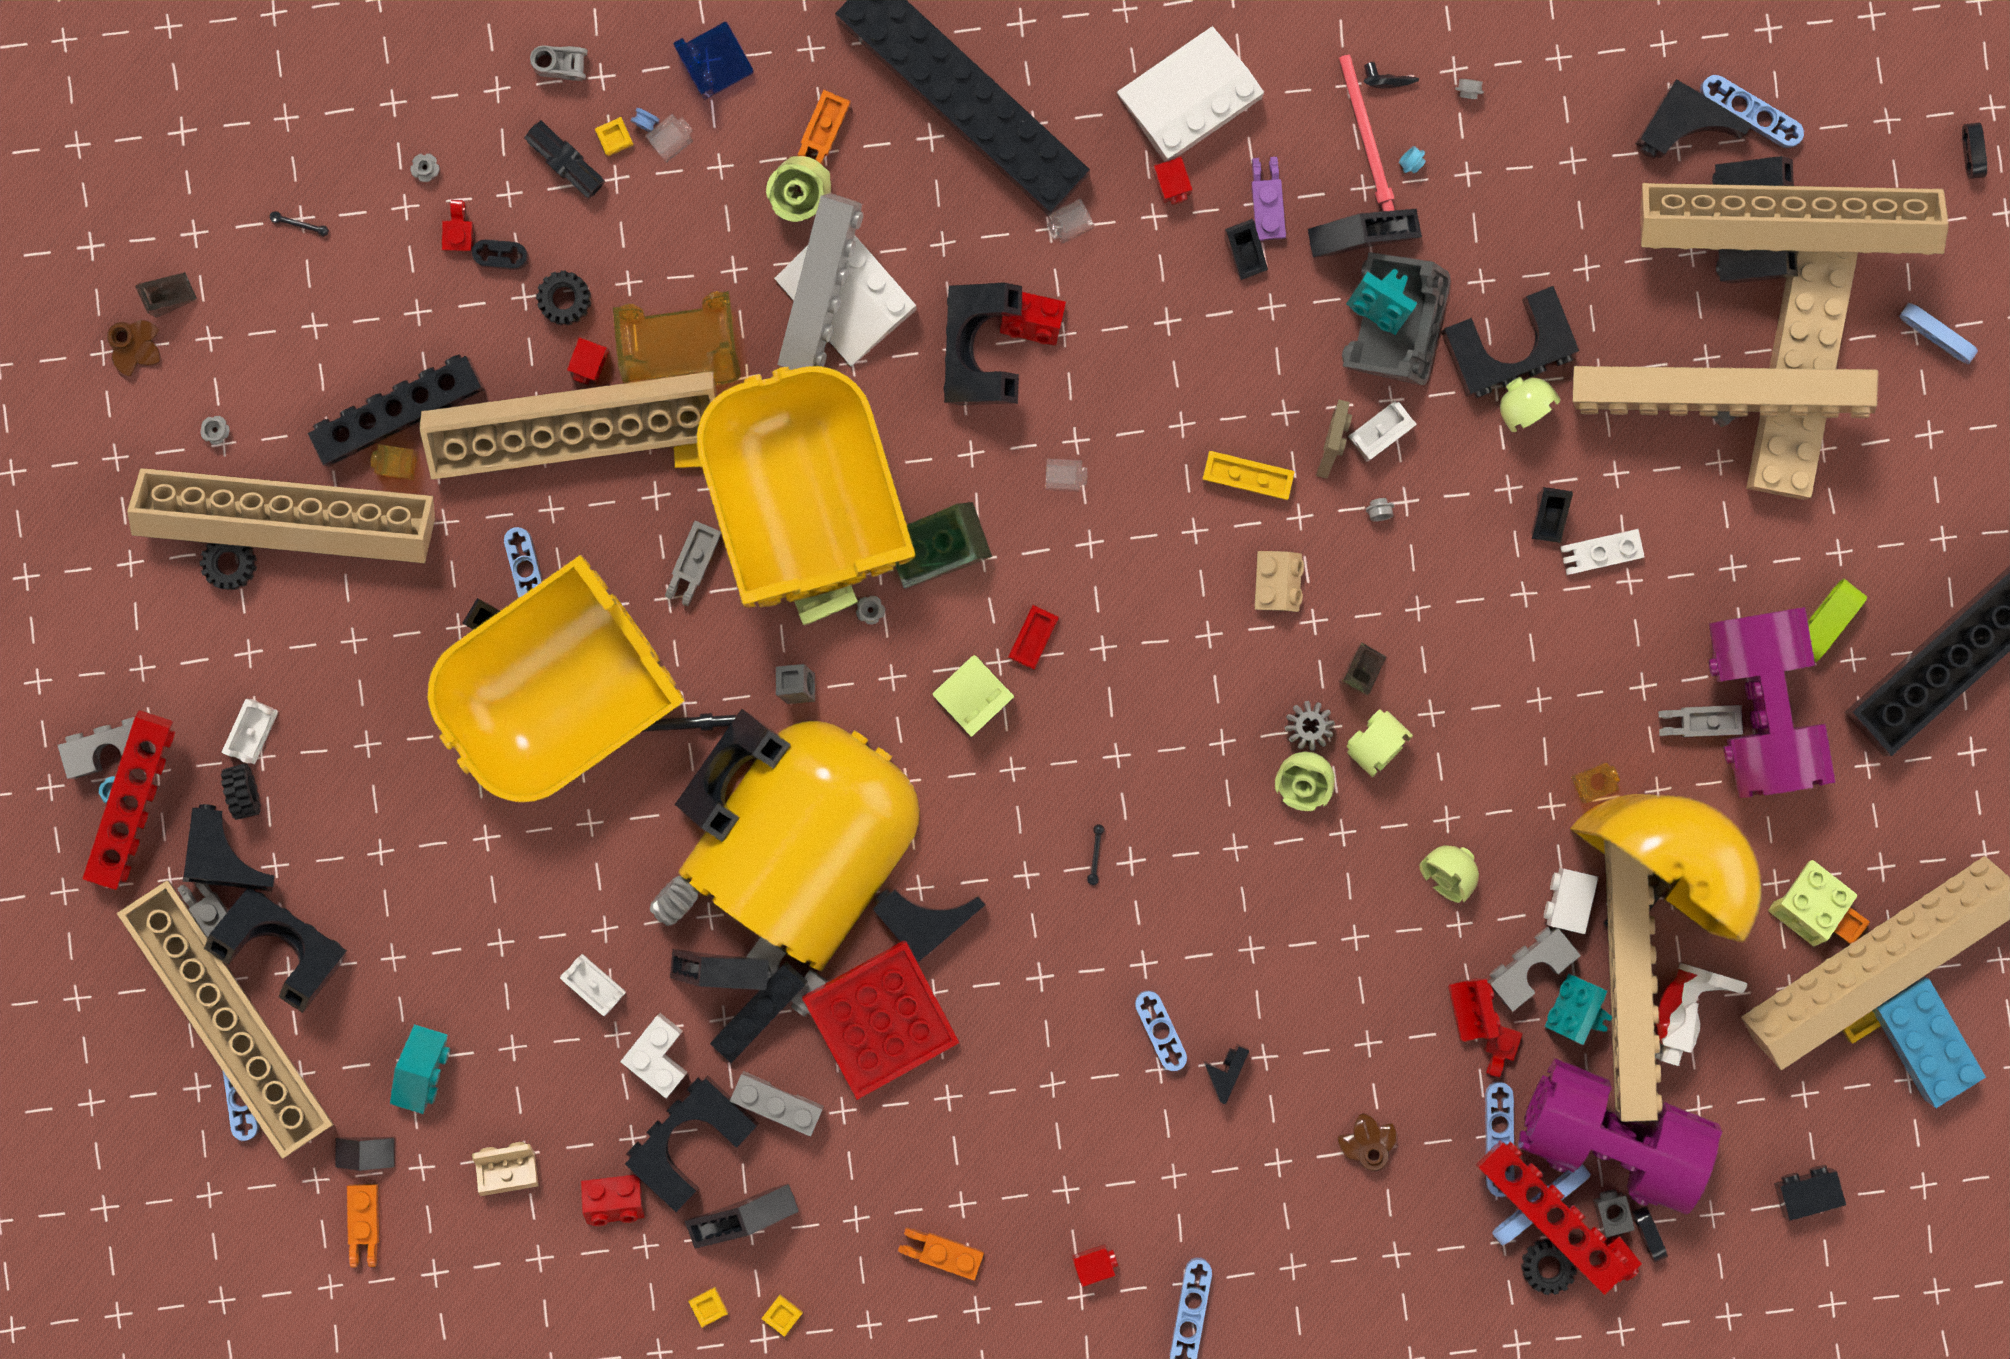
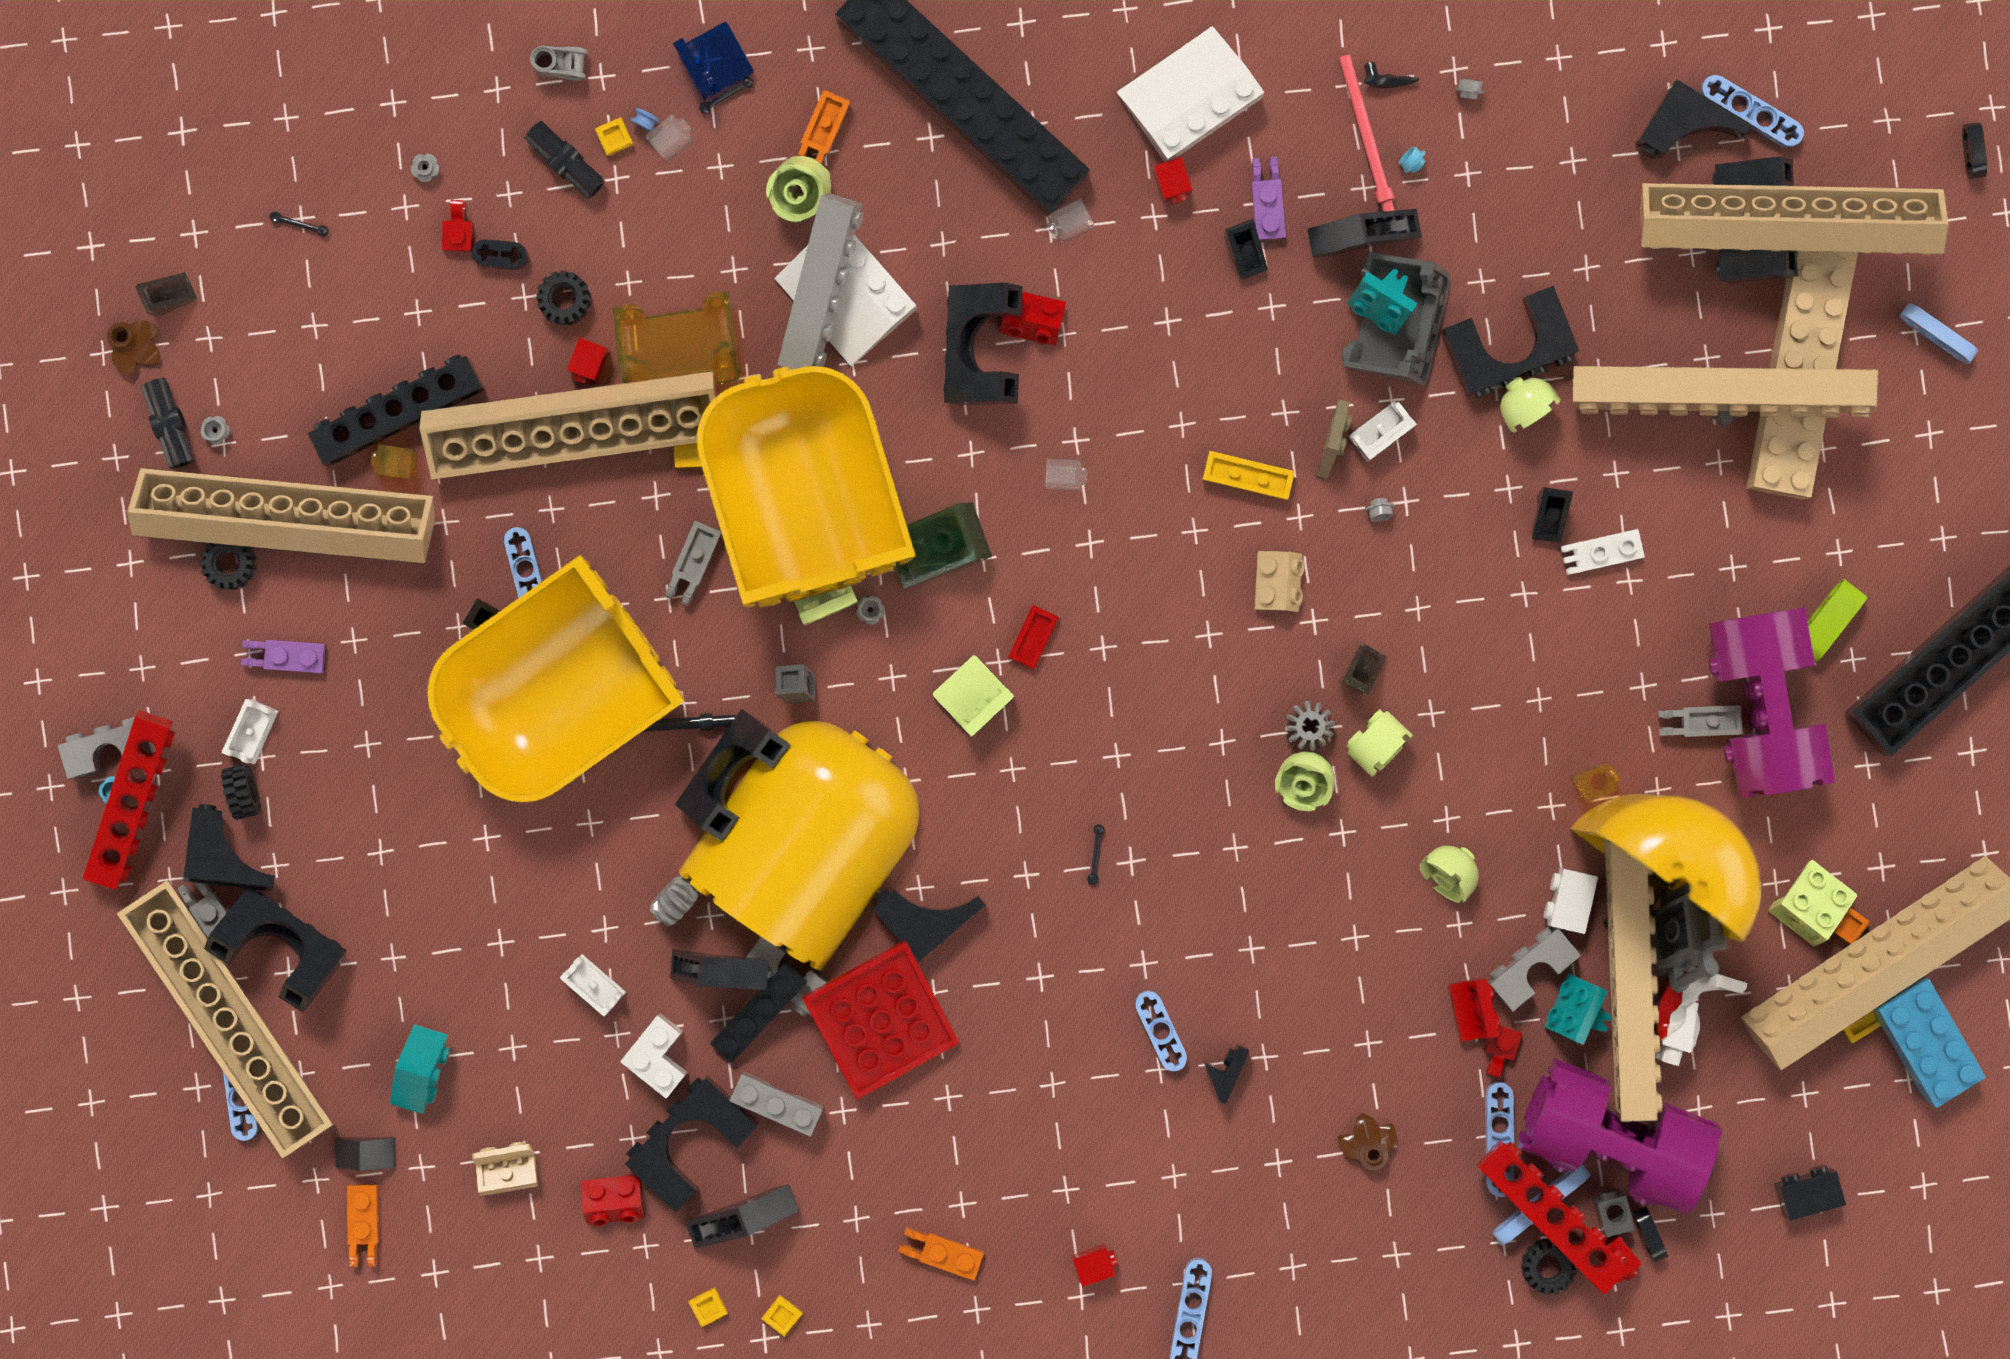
none -> black piece [141,378,195,469]
none -> medium lavender hinge [241,640,326,673]
none -> black hinge [699,77,753,114]
none -> dark grey brick [1652,883,1728,993]

